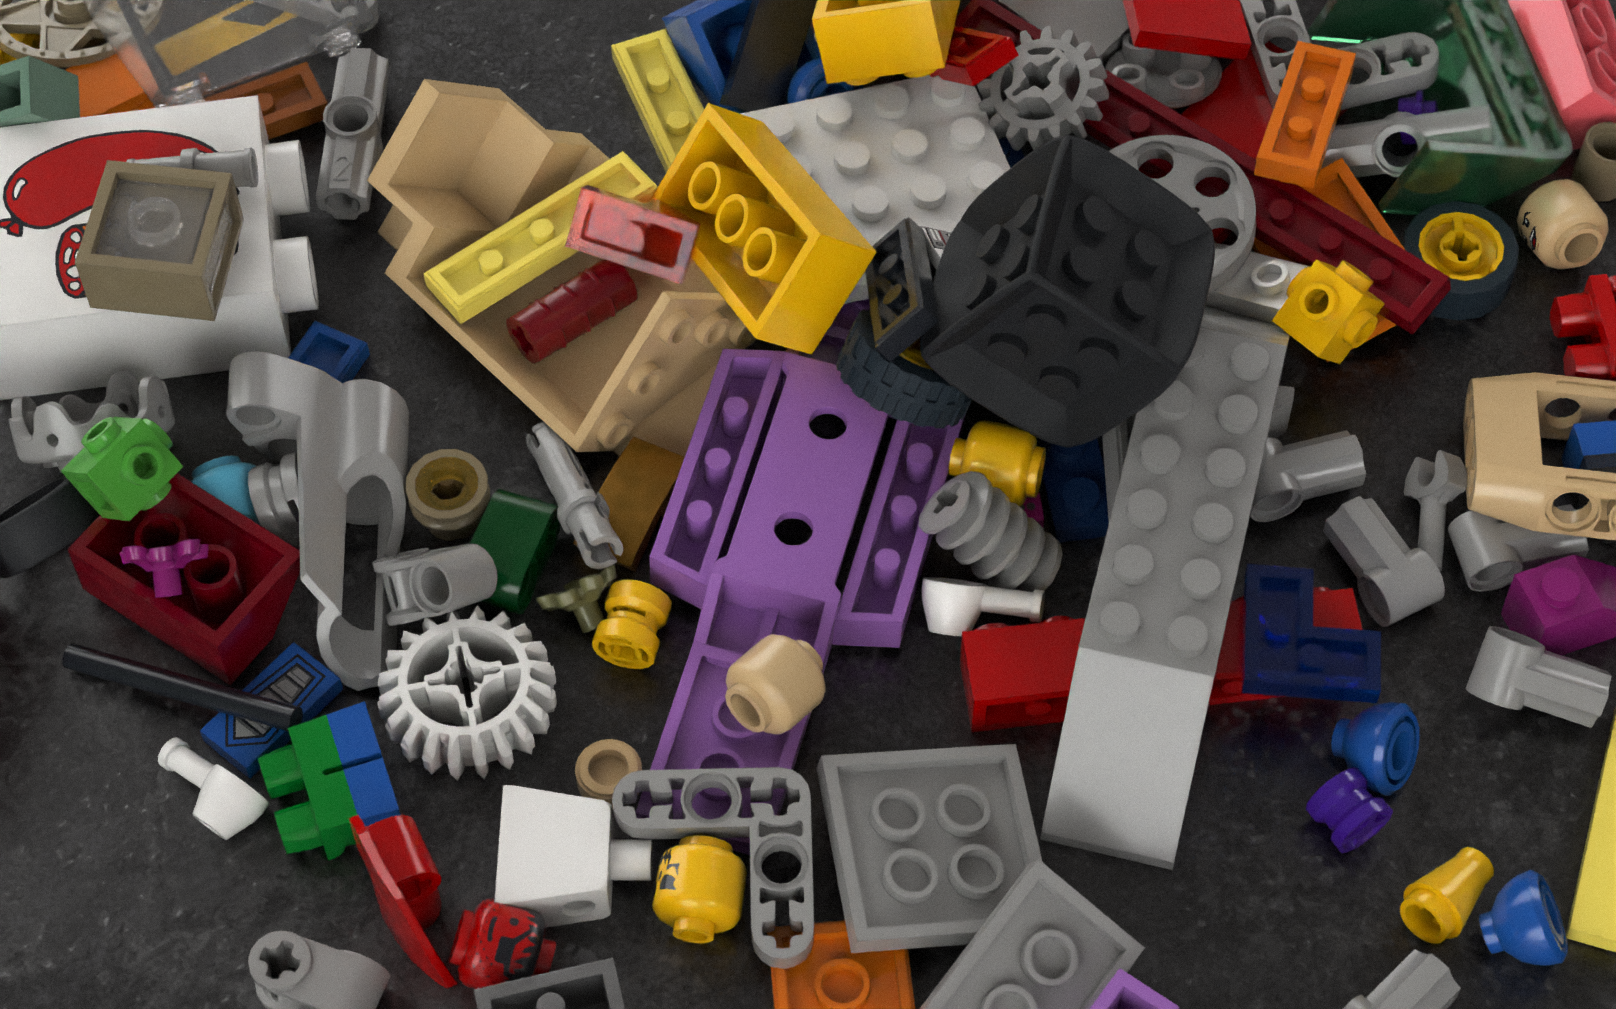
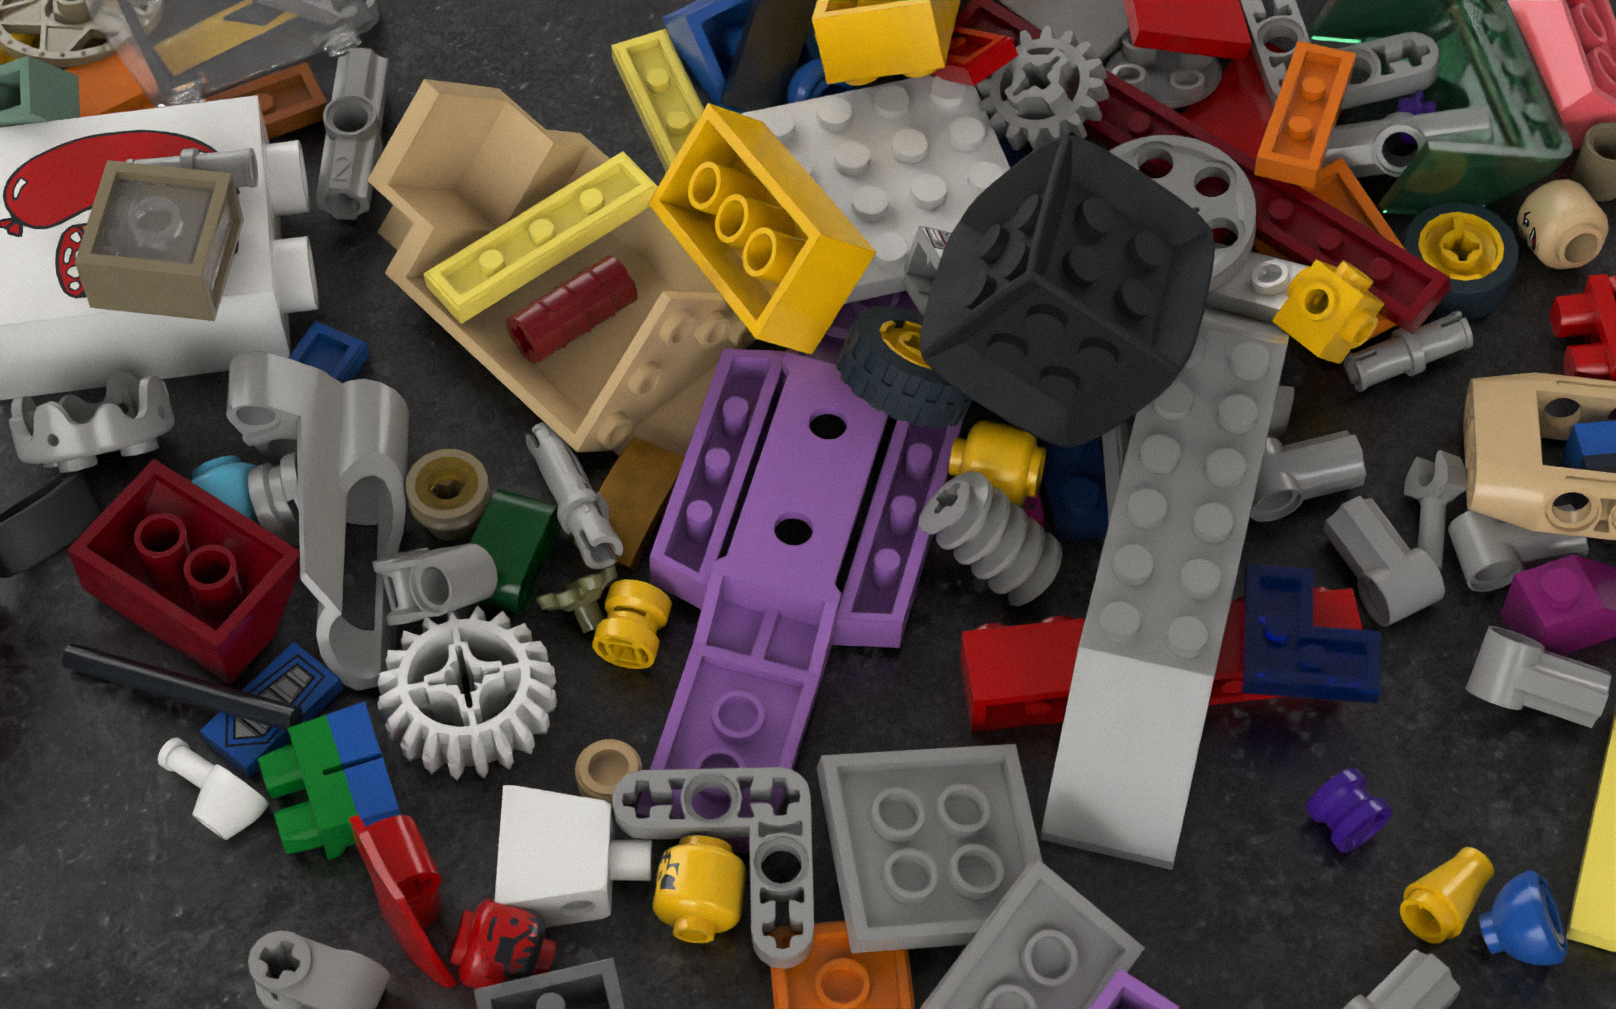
bright green brick [61,417,183,521] -> none
magenta plant [119,539,209,598] -> none
clear red slope [565,185,701,285] -> none
tan head [725,634,826,735] -> none
black tile [865,217,939,362] -> none
white bar [921,577,1045,636] -> none
blue brick [1331,702,1420,796] -> none
none -> light grey pin [1343,310,1474,392]

